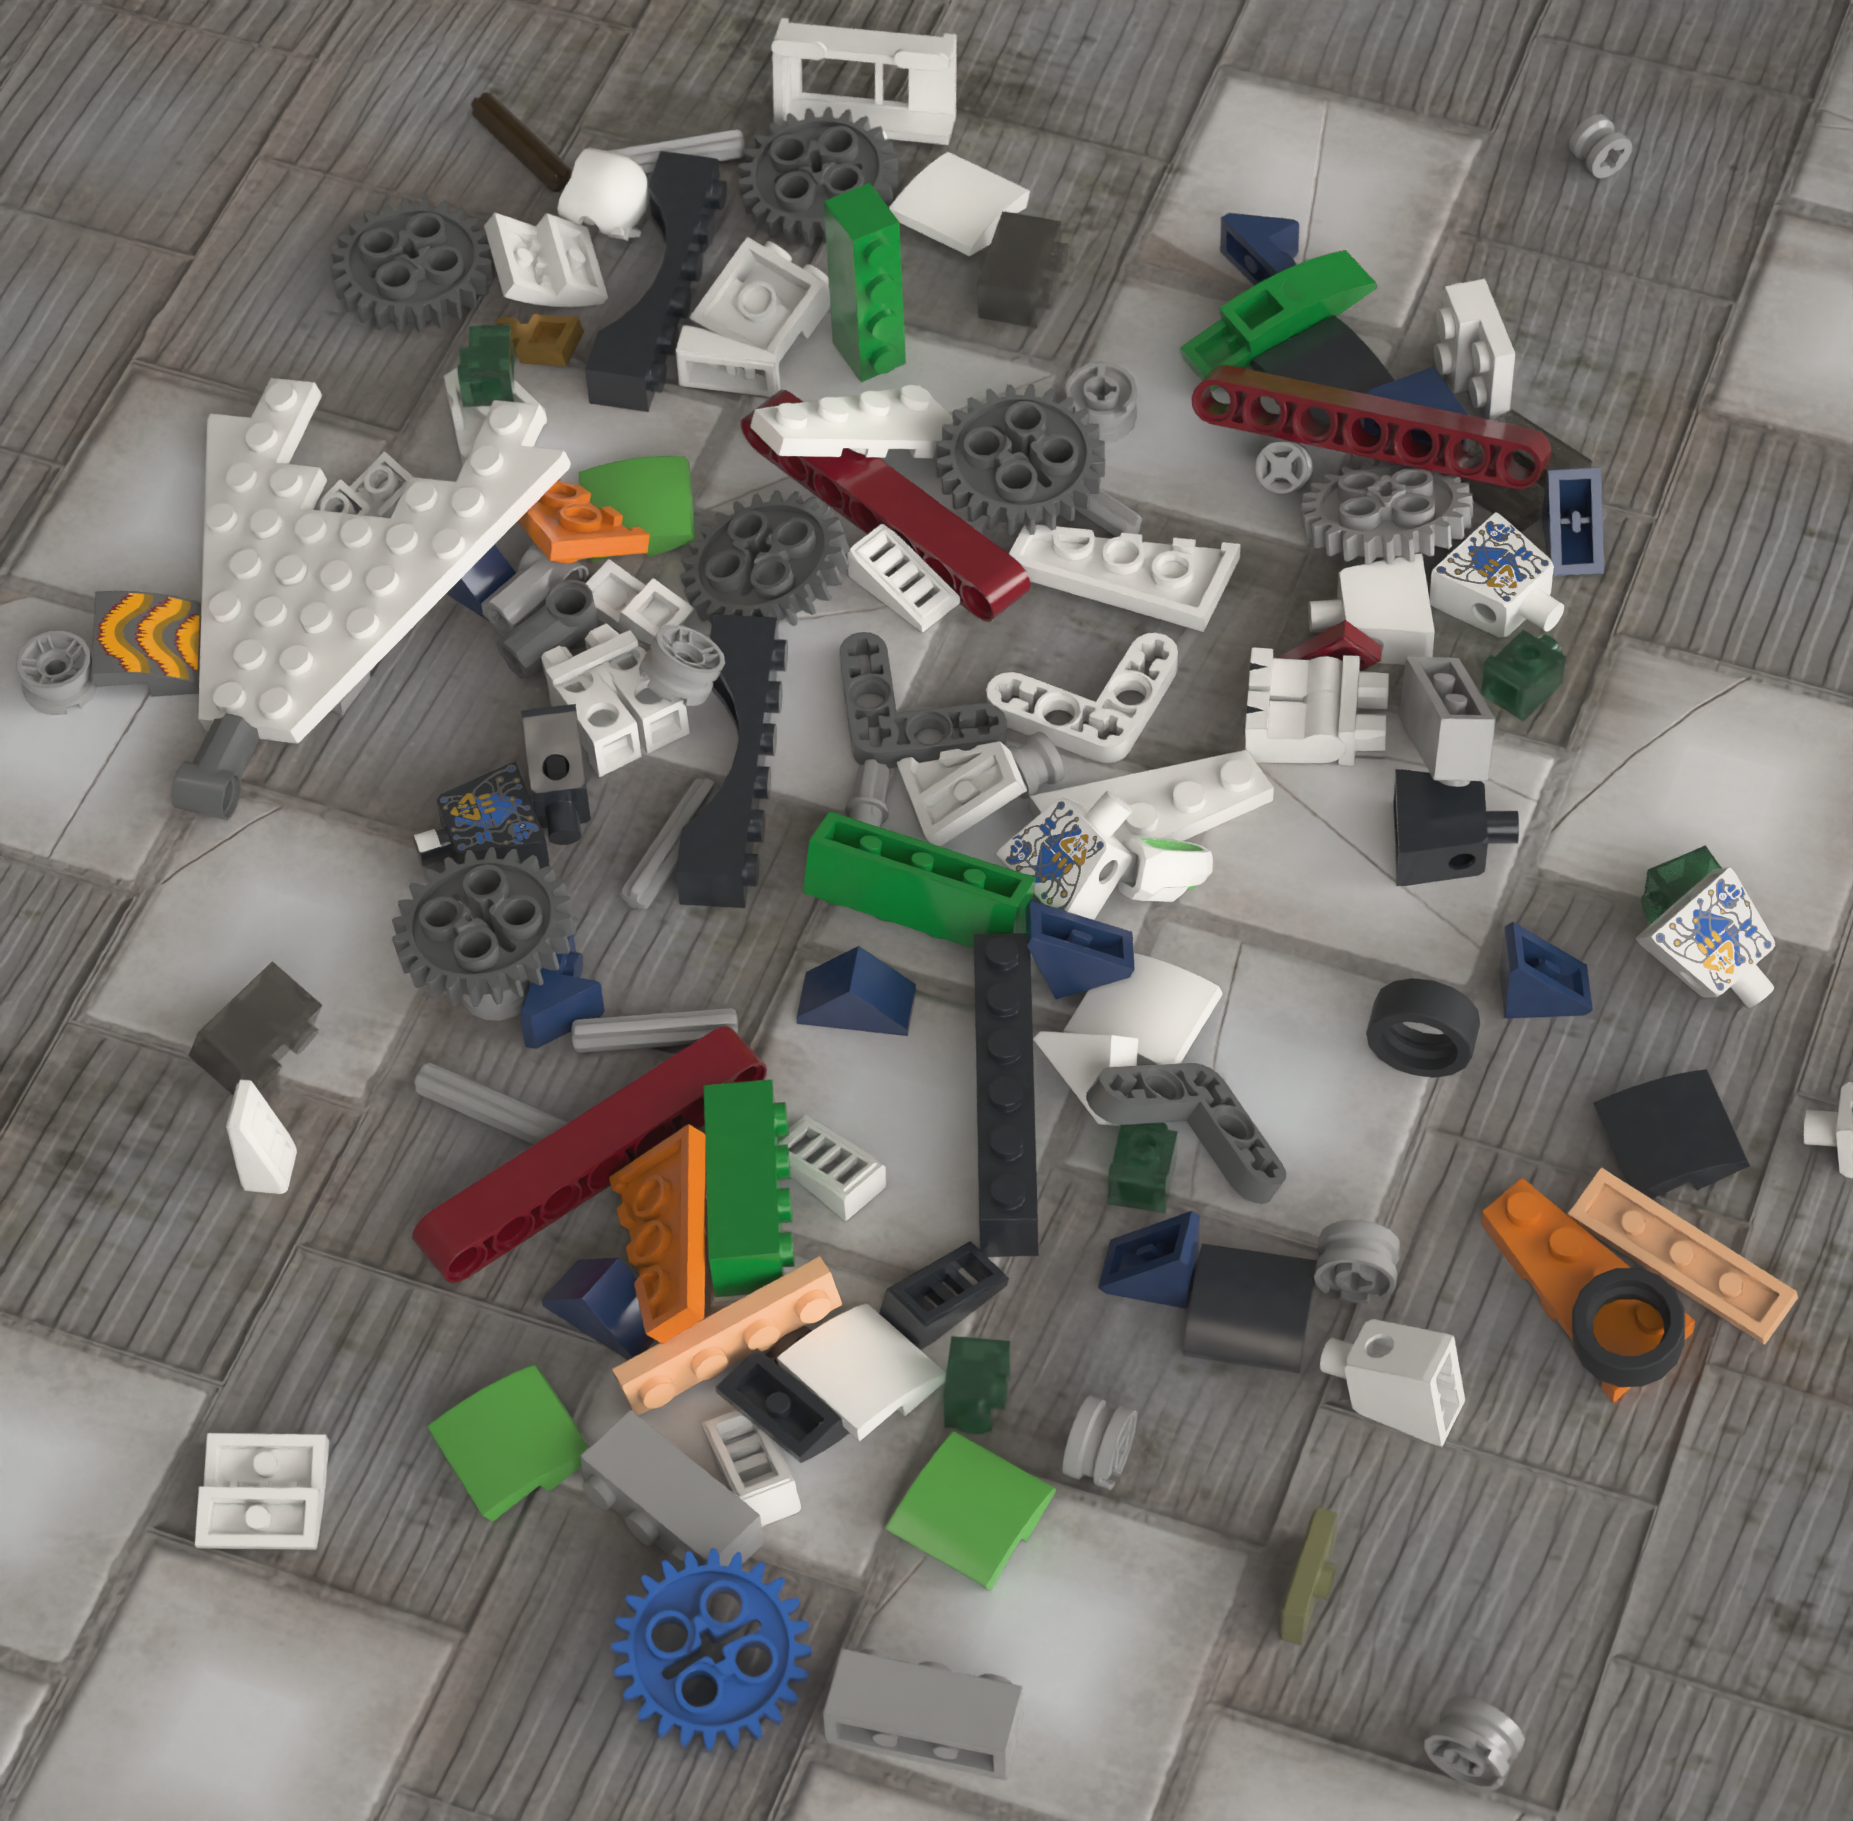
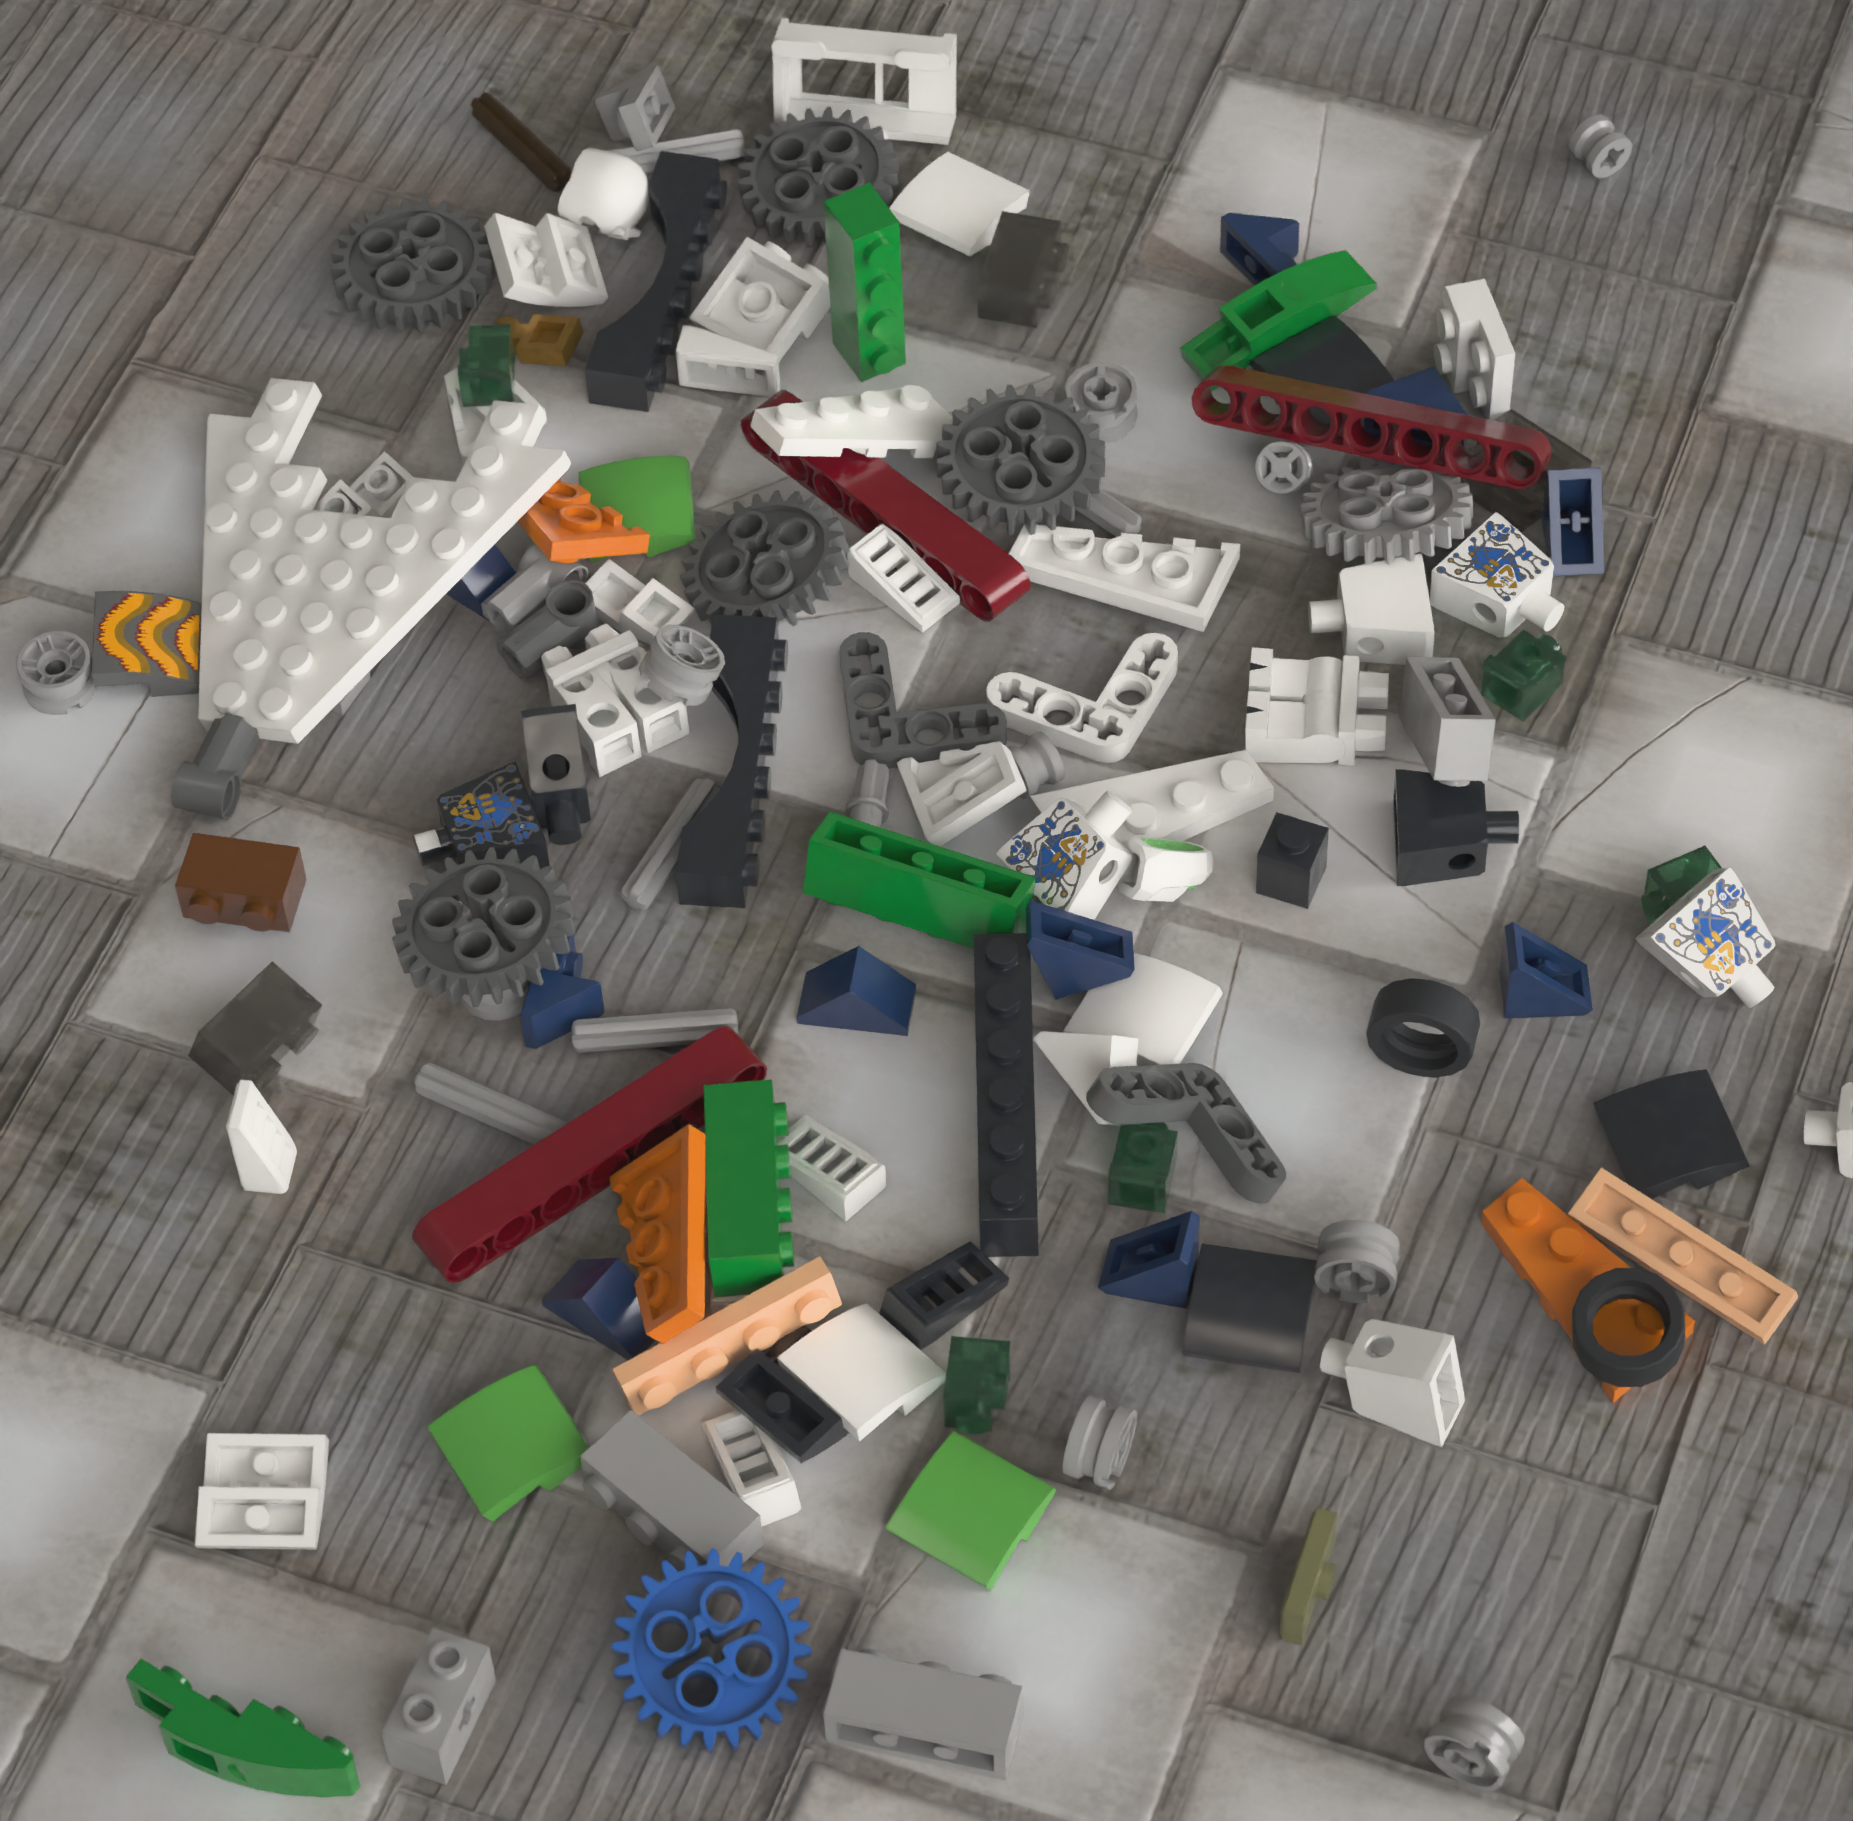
dark red tile [1277,620,1382,671] -> none
none -> green slope [126,1658,360,1797]
none -> reddish brown brick [175,833,307,932]
none -> light grey brick [381,1628,496,1785]
none -> light grey slope [595,64,676,152]
none -> black brick [1256,812,1329,909]

